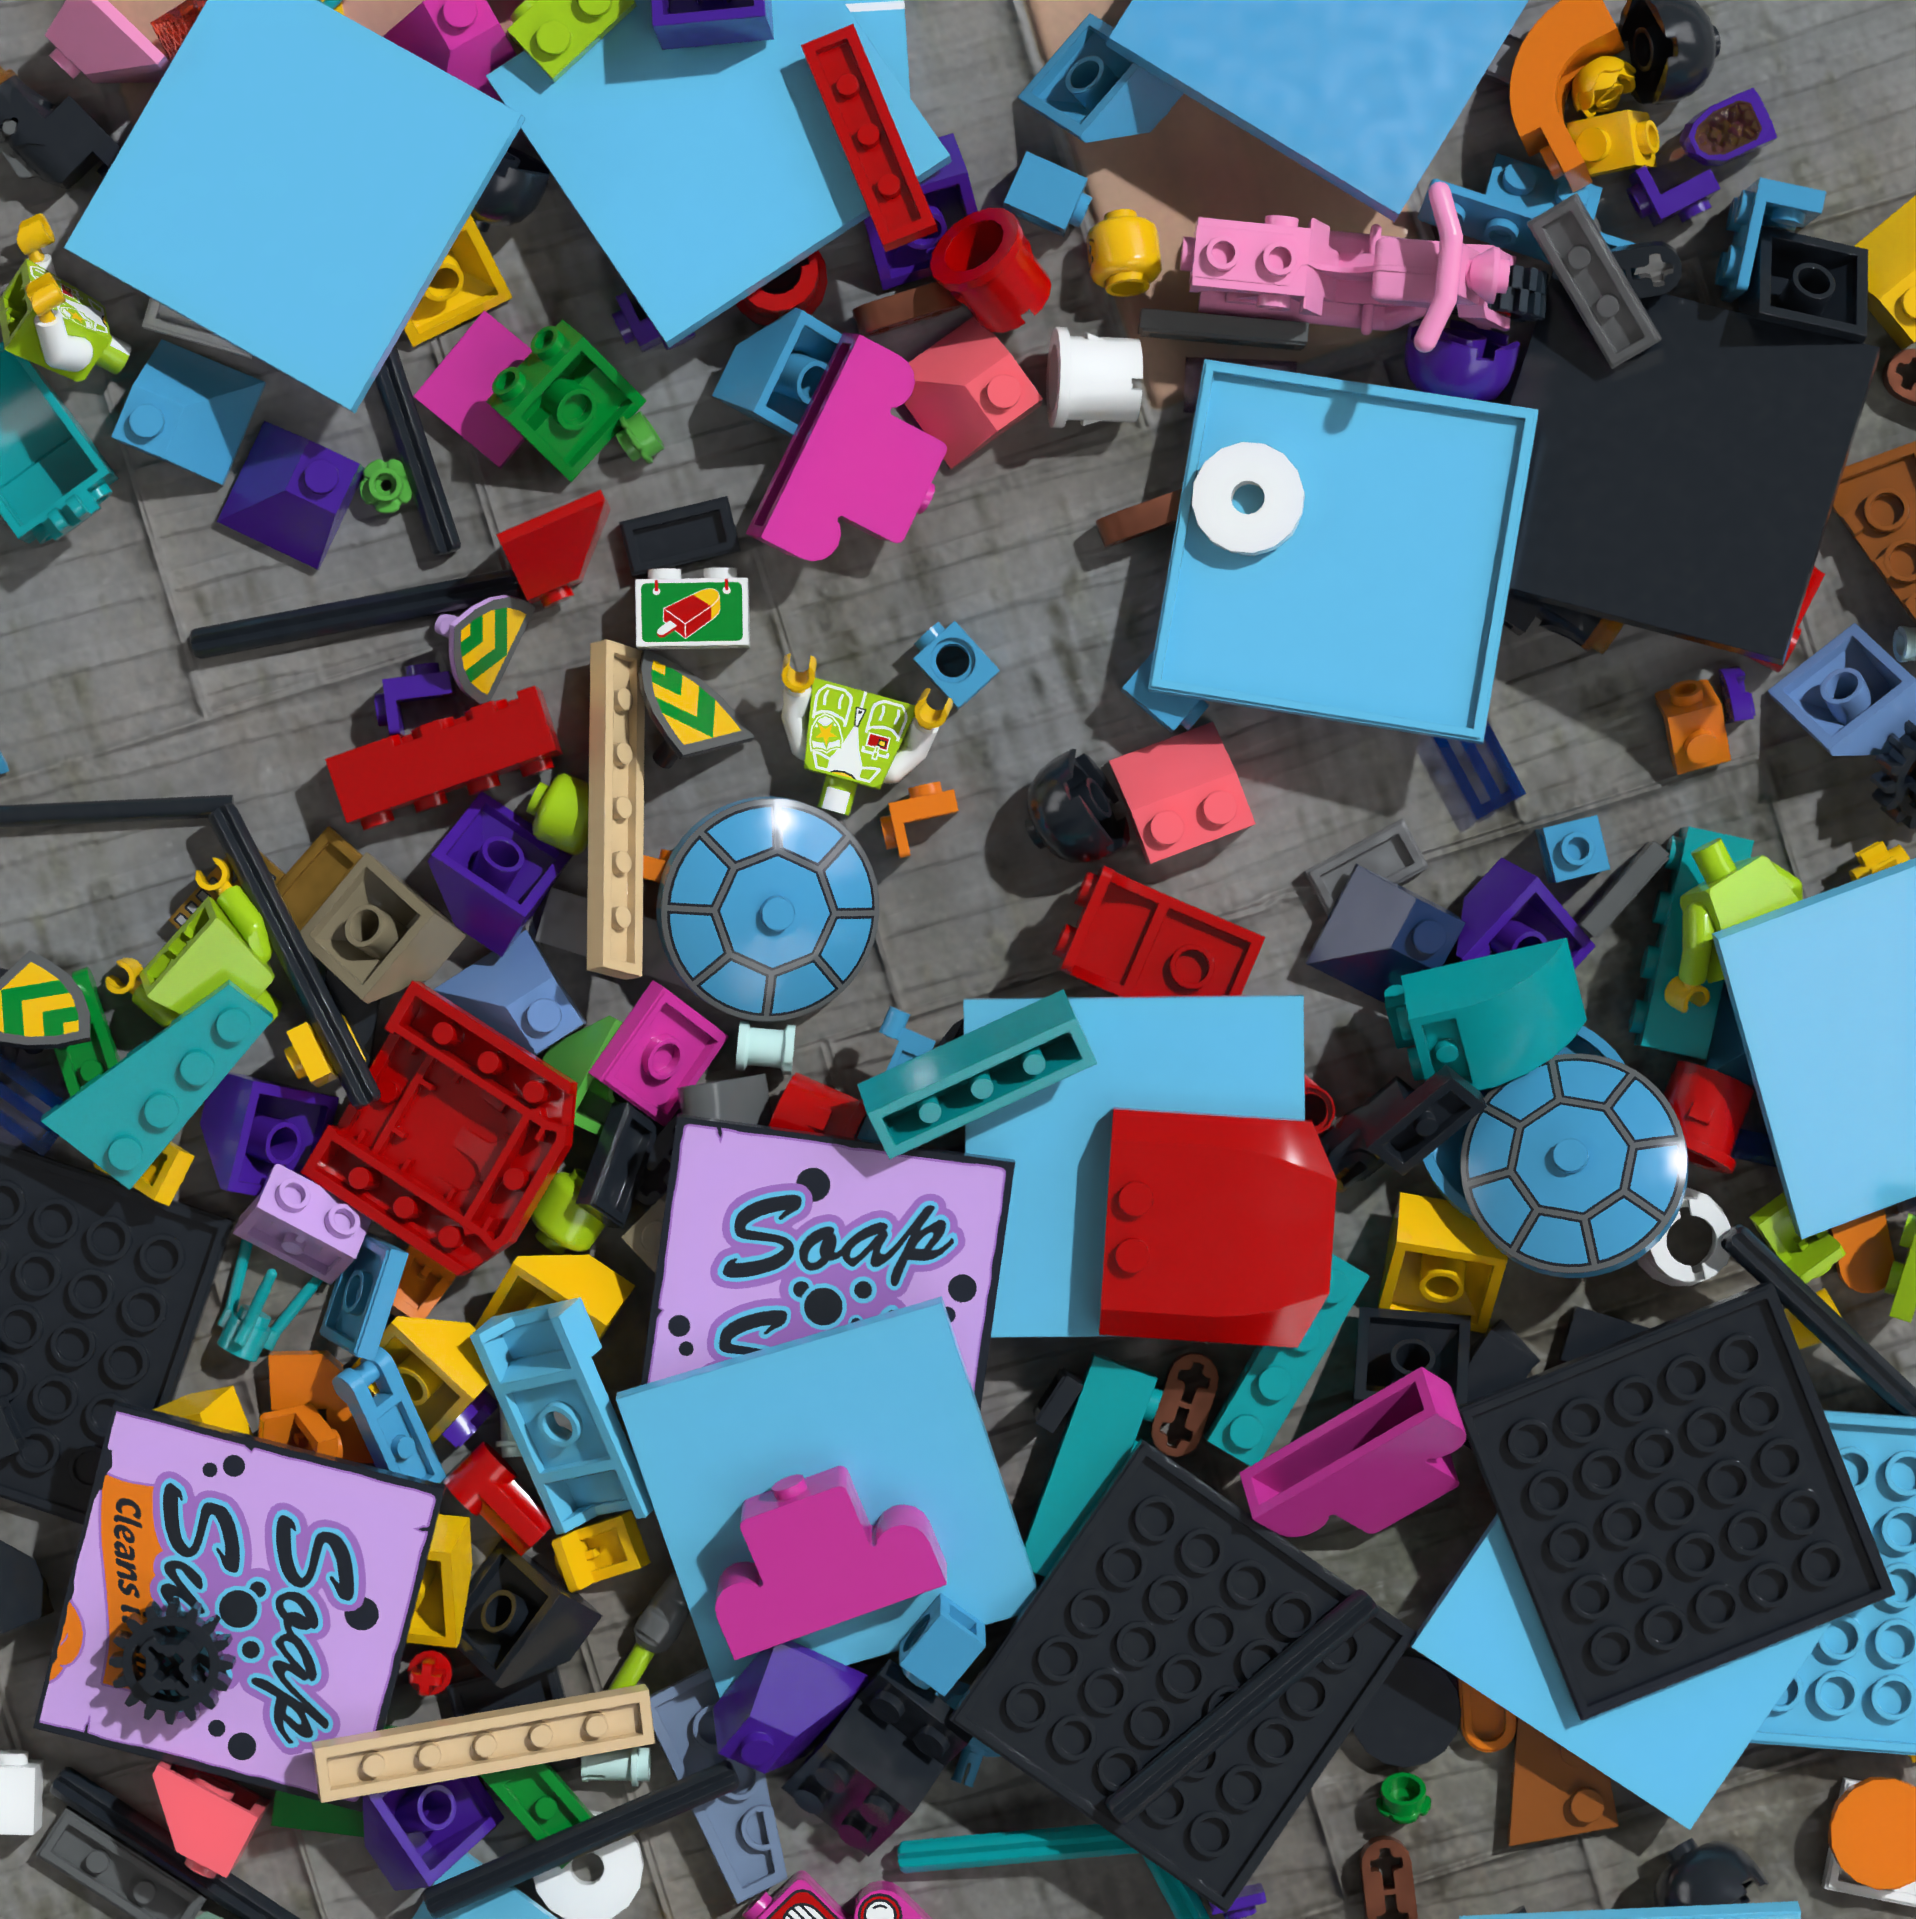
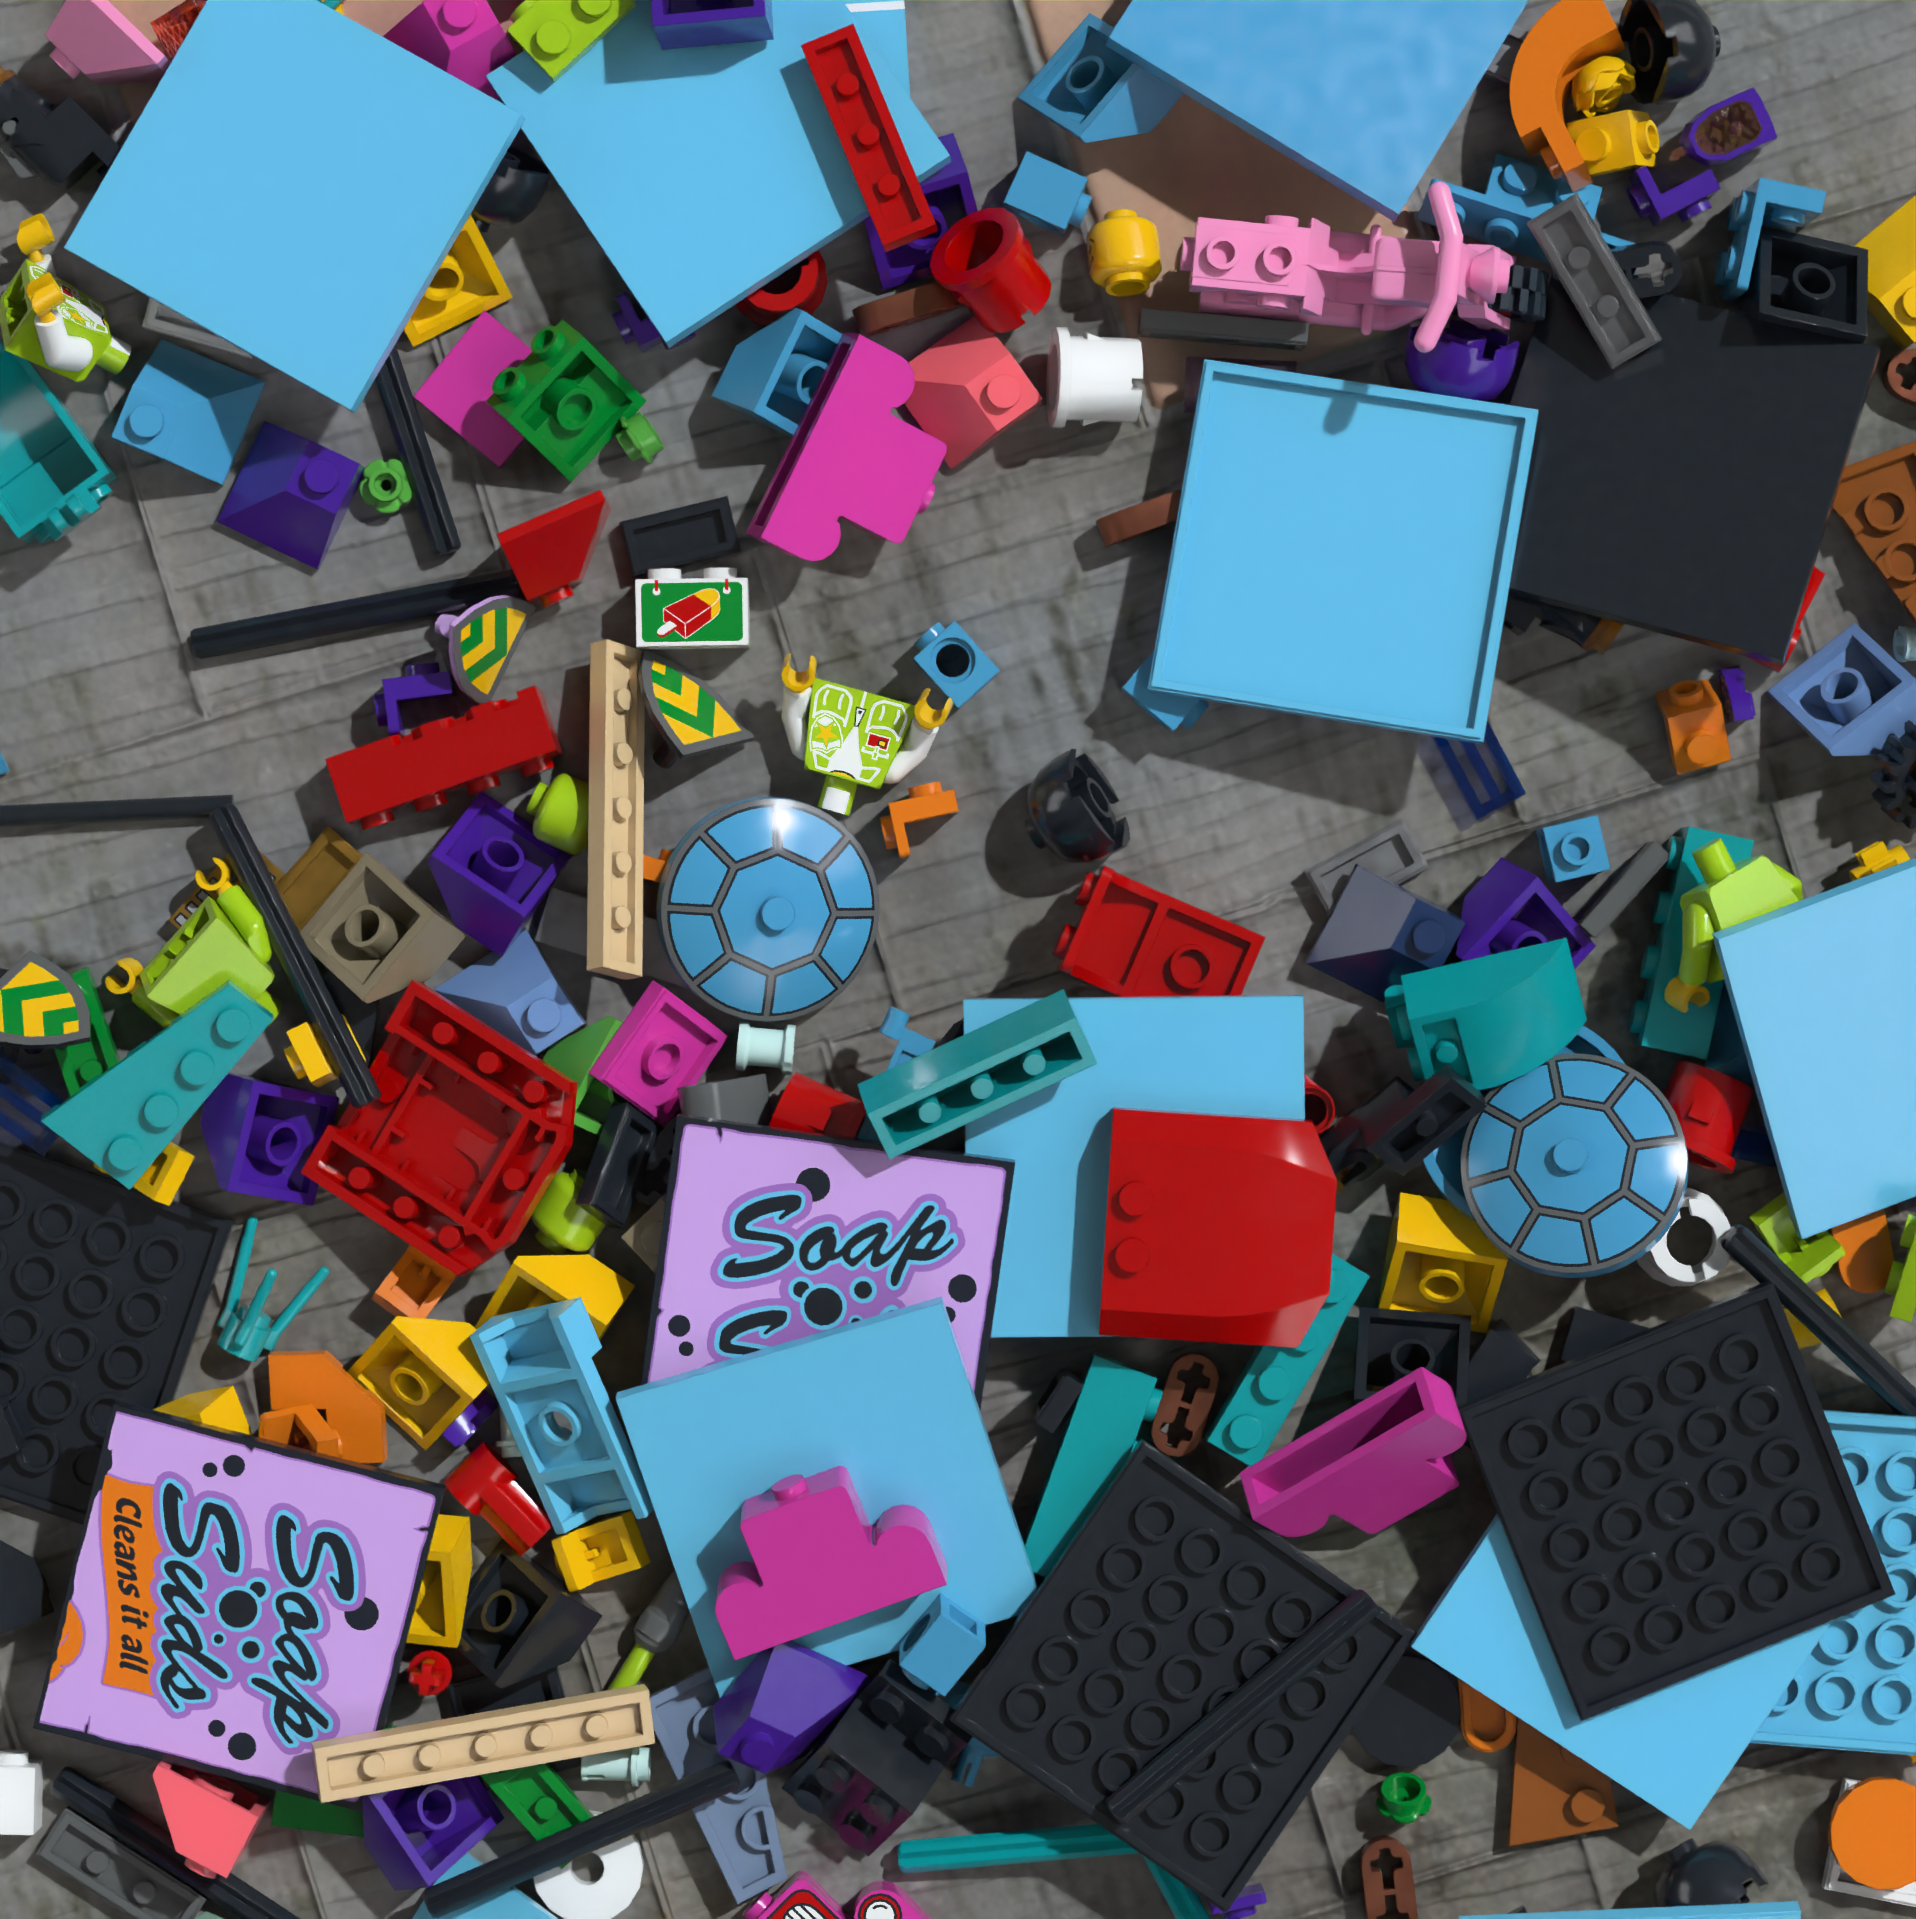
black gear [109,1597,236,1725] -> none
lavender bracket [233,1164,372,1285] -> none
dark azure tile [320,1232,409,1361] -> none
dark azure plate [332,1346,447,1484] -> none
coral slope [1109,722,1256,865] -> none
white tile [1192,442,1305,556] -> none

